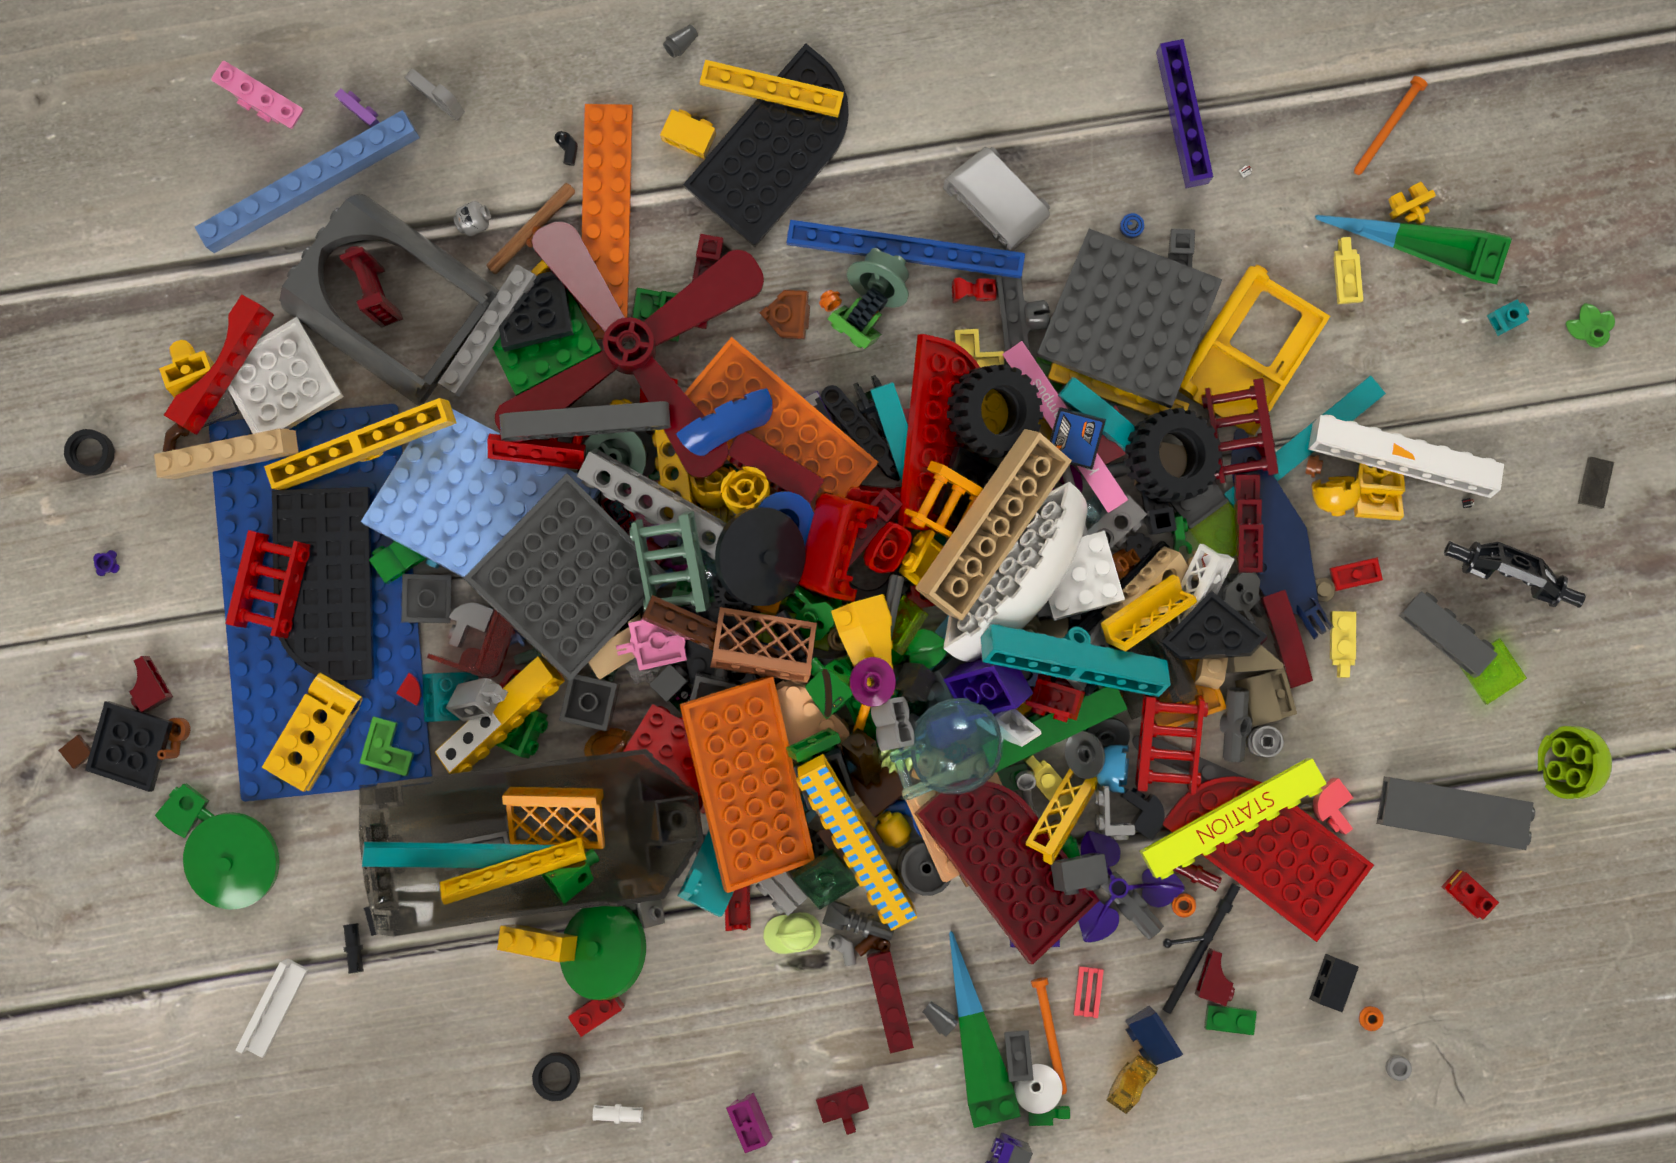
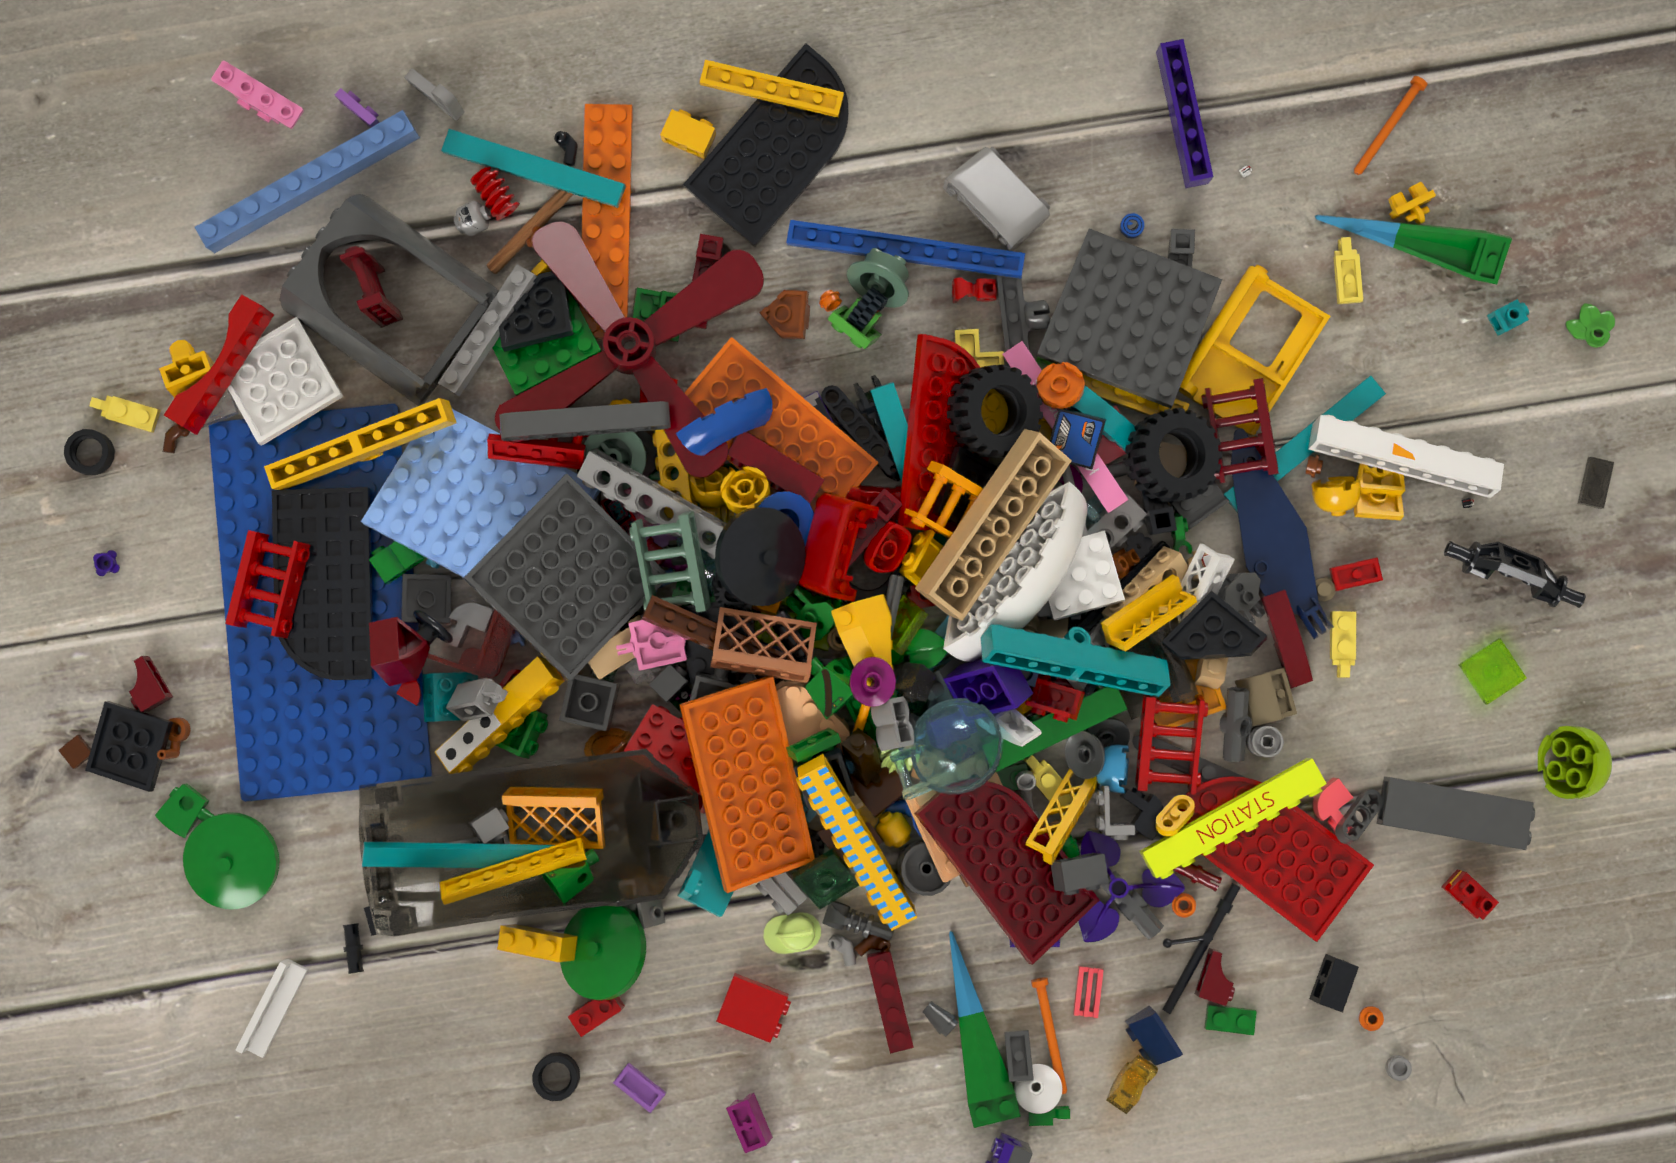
tan brick [154,428,299,479] -> none
yellow hinge [262,673,363,792] -> none
bright green plate [360,717,414,776] -> none
clear green tile [513,648,542,665] -> none
white pin [593,1104,643,1124] -> none
dark grey cone [663,24,698,58] -> none
red hinge [725,885,751,931] -> none
dark red plate [816,1084,869,1135] -> none
clear neon green plate [1188,502,1236,557] -> none
dark tan slope [1226,645,1284,673] -> none
dark red slope [1234,474,1263,573] -> none
dark grey brick [1399,591,1498,678] -> none
none -> light yellow hinge [89,396,161,433]
none -> dark red piece [369,610,453,686]
none -> teal tile [441,129,626,208]
none -> light grey brick [468,807,509,844]
none -> red piece [470,167,520,220]
none -> medium lavender tile [613,1062,666,1113]
none -> red brick [716,973,791,1043]
none -> orange tile [1037,362,1085,409]
none -> yellow plate [1156,795,1195,836]
none -> dark grey beam [1335,789,1383,844]

